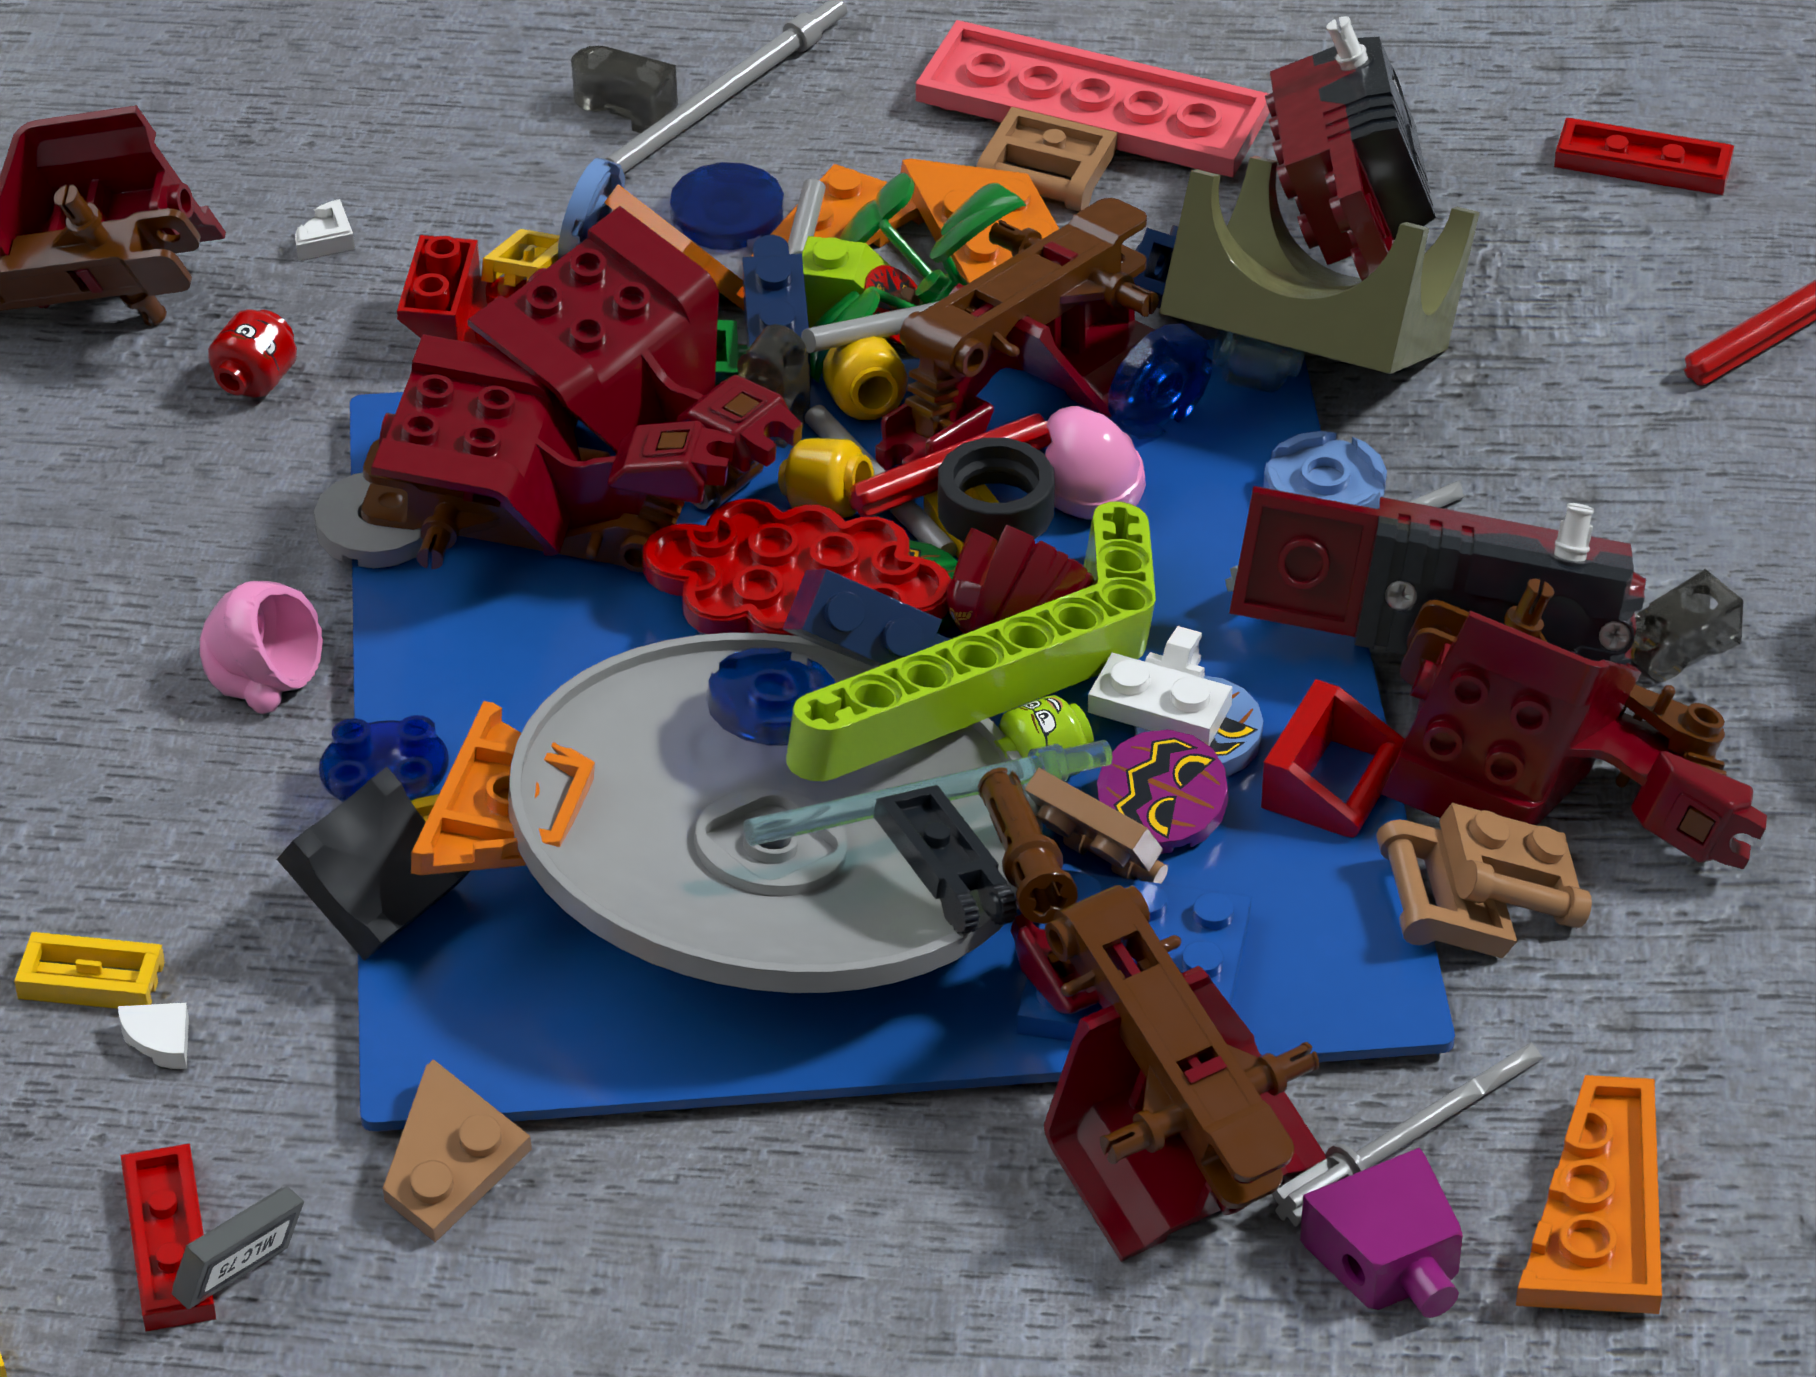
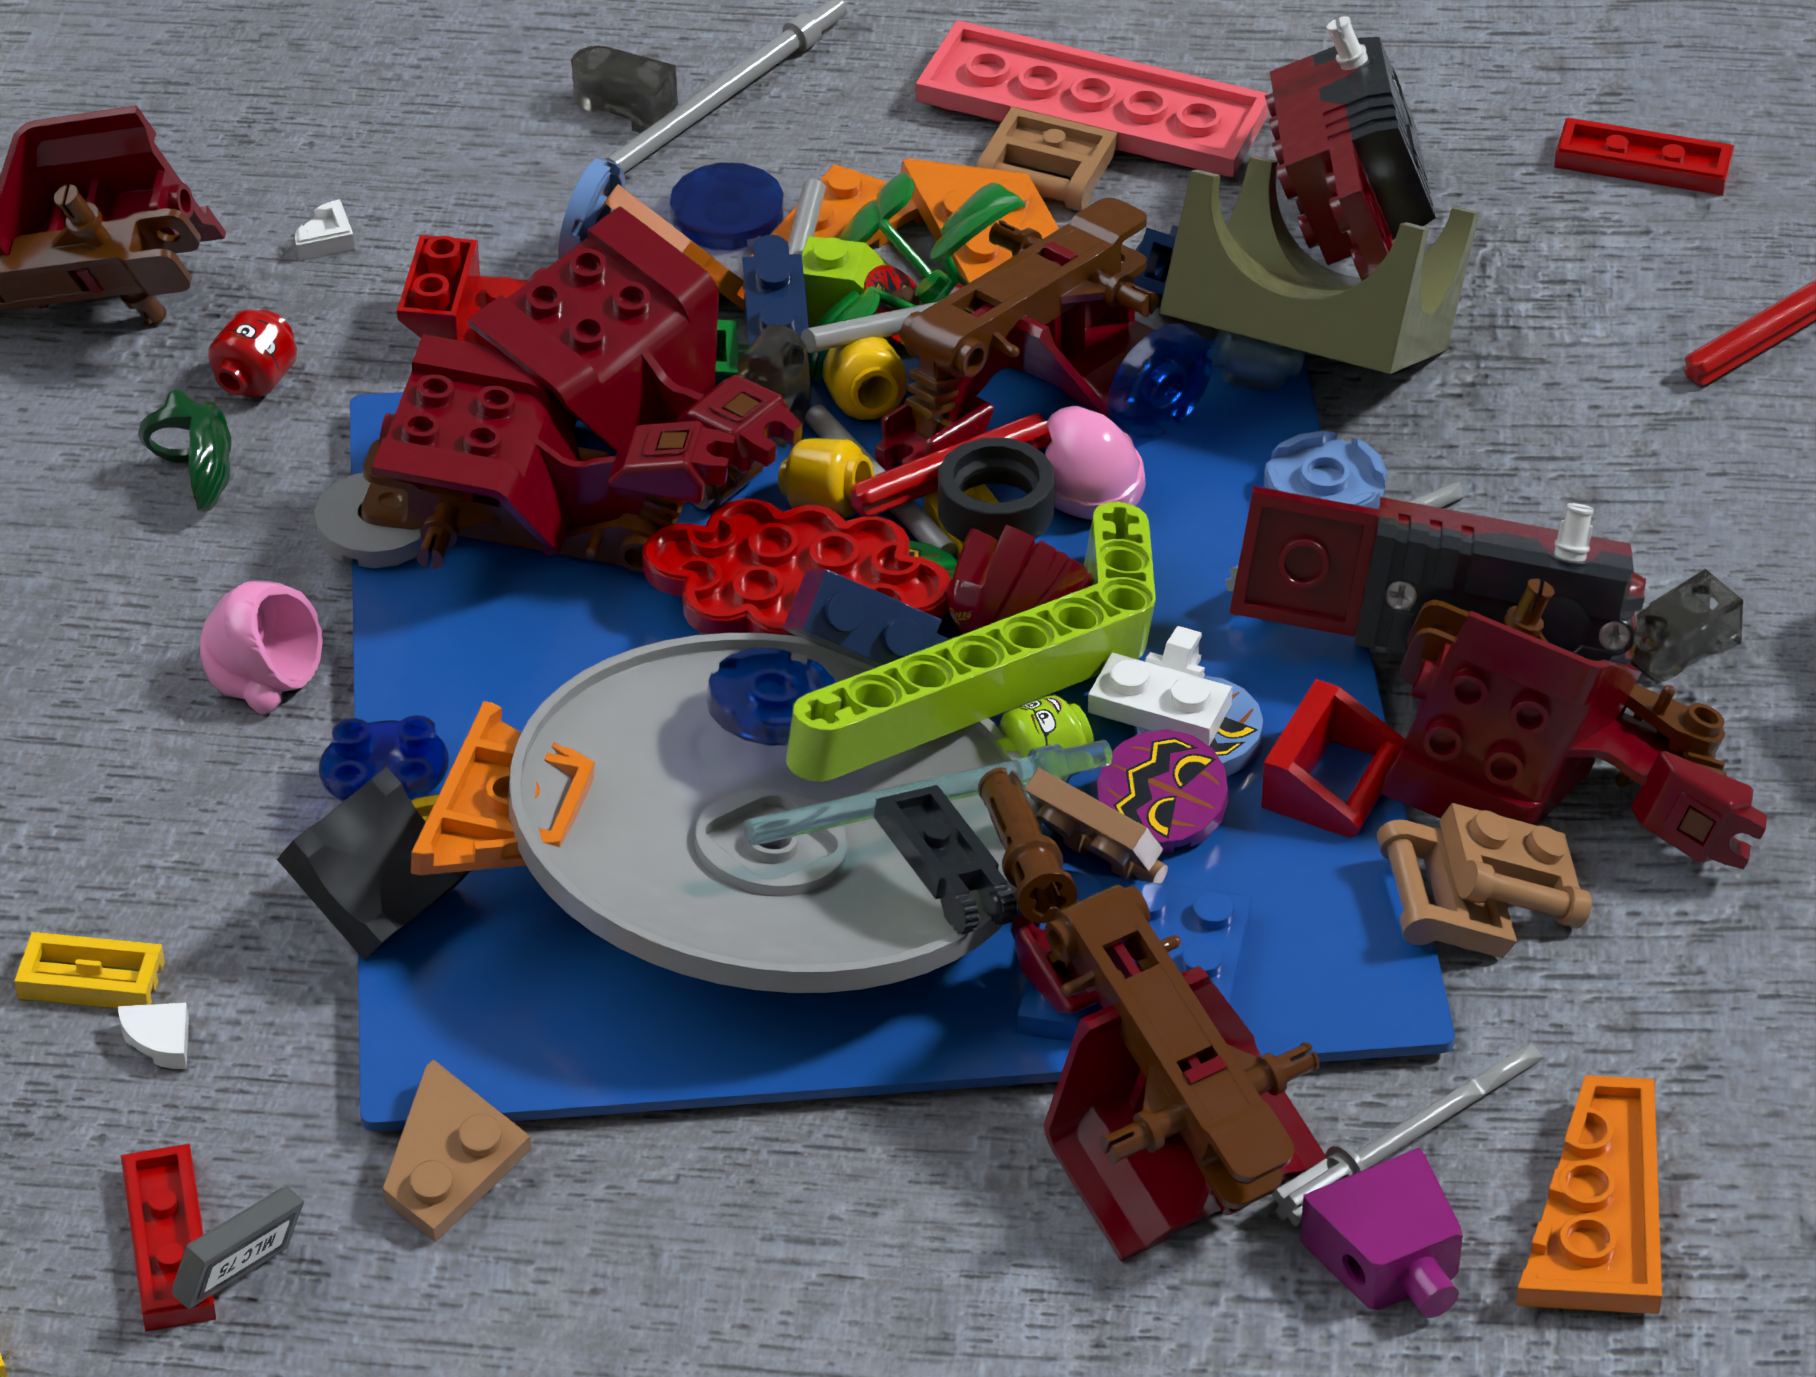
yellow tile [481,229,560,286] -> none
none -> dark green piece [138,389,232,512]

